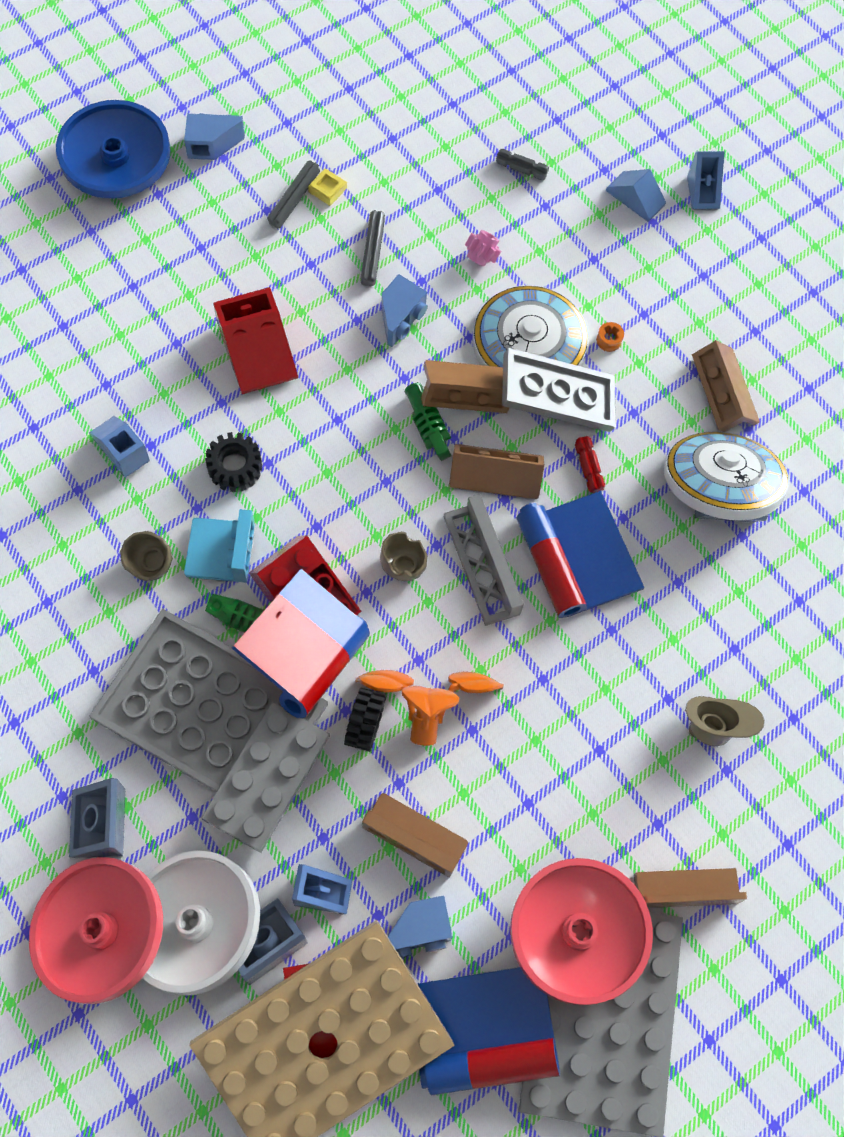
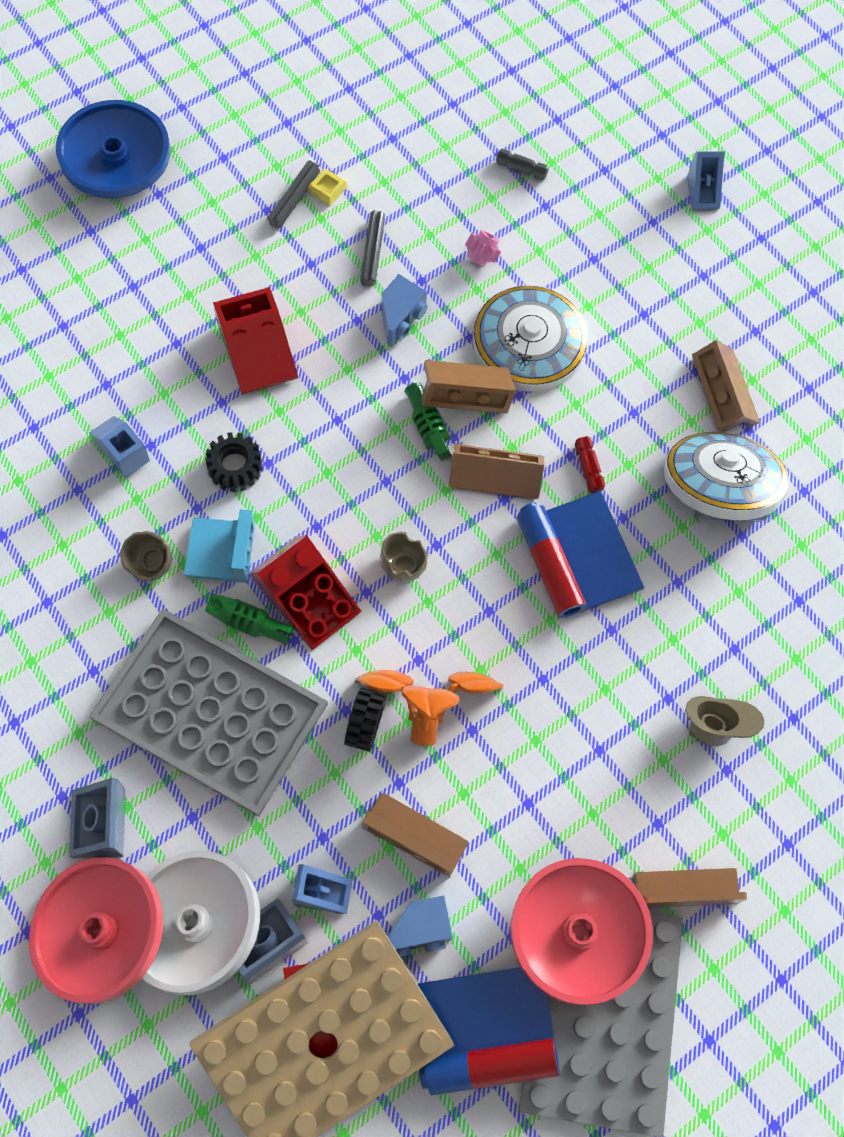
medium blue slope [184,113,245,160] -> none
light grey plate [201,702,330,853] -> none
door [232,569,370,719] -> none
light grey fence [443,494,524,626] -> none
plate [502,348,615,432] -> none
orange bush [596,322,624,352] -> none
medium blue slope [606,169,666,222] -> none

